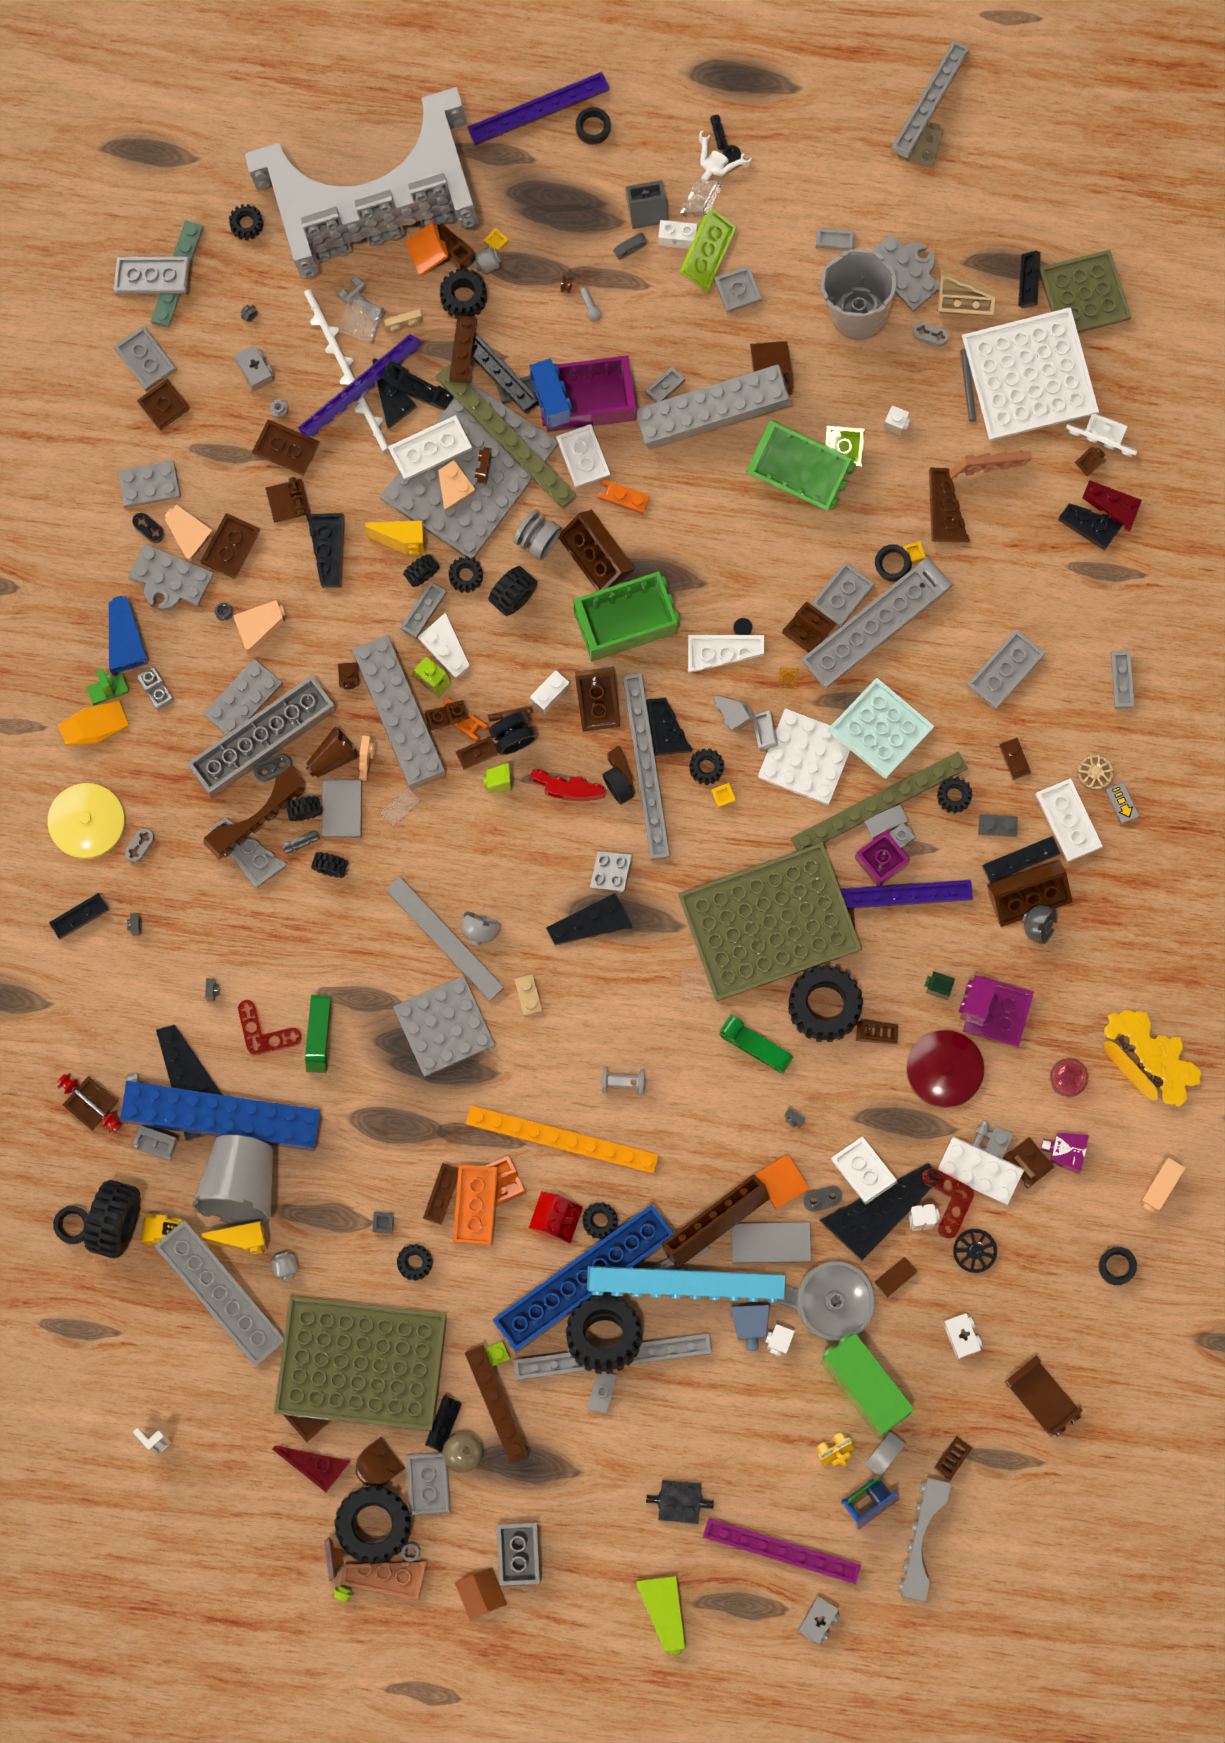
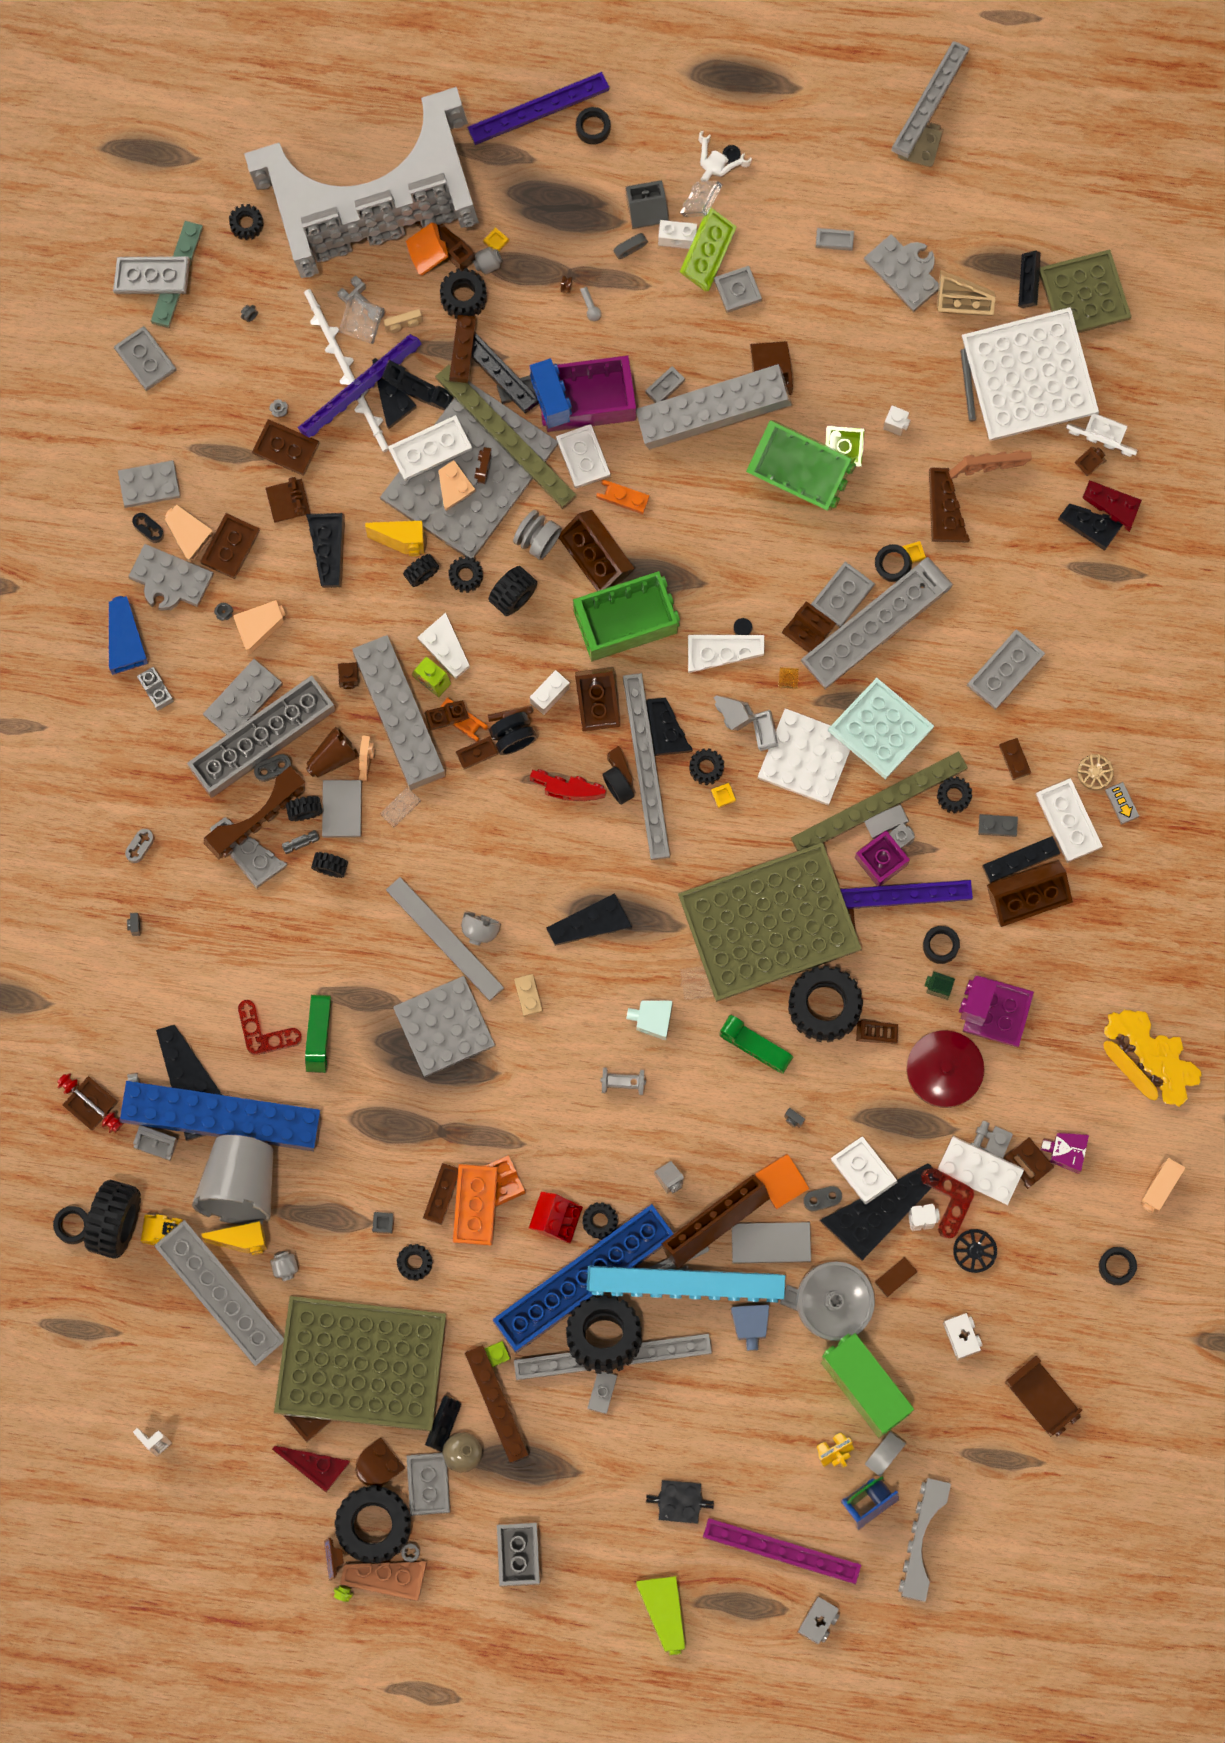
light yellow dish [48,783,125,859] -> none
black plate [49,893,109,940] -> none
light orange piece [58,701,129,746] -> none
bright green bracket [86,669,129,706] -> none
reddish brown plate [137,379,190,430] -> none
dark grey plate [205,978,219,1001] -> none
light grey brick [234,345,274,392] -> none
light grey plate [400,581,447,639] -> none
dark orange slope [455,1568,507,1620] -> none
light orange plate [466,1105,659,1175] -> none
lime slope [483,763,511,793] -> none
light grey hinge [590,851,632,894] -> none
black axle [710,114,728,150] -> none
white brick [765,1324,795,1357] -> none
light grey cone [821,249,896,339] -> none
light grey beam [913,322,948,347] -> none
reddish brown slope [934,1436,972,1480] -> none
dark grey cylinder [1022,905,1058,944] -> none
clear pink cylinder [1049,1058,1089,1098] -> none
light grey plate [1111,651,1134,709] -> none
none -> light aqua torso [626,1001,672,1040]
none -> light grey slope [654,1161,684,1194]
none -> black tyre [923,926,960,964]

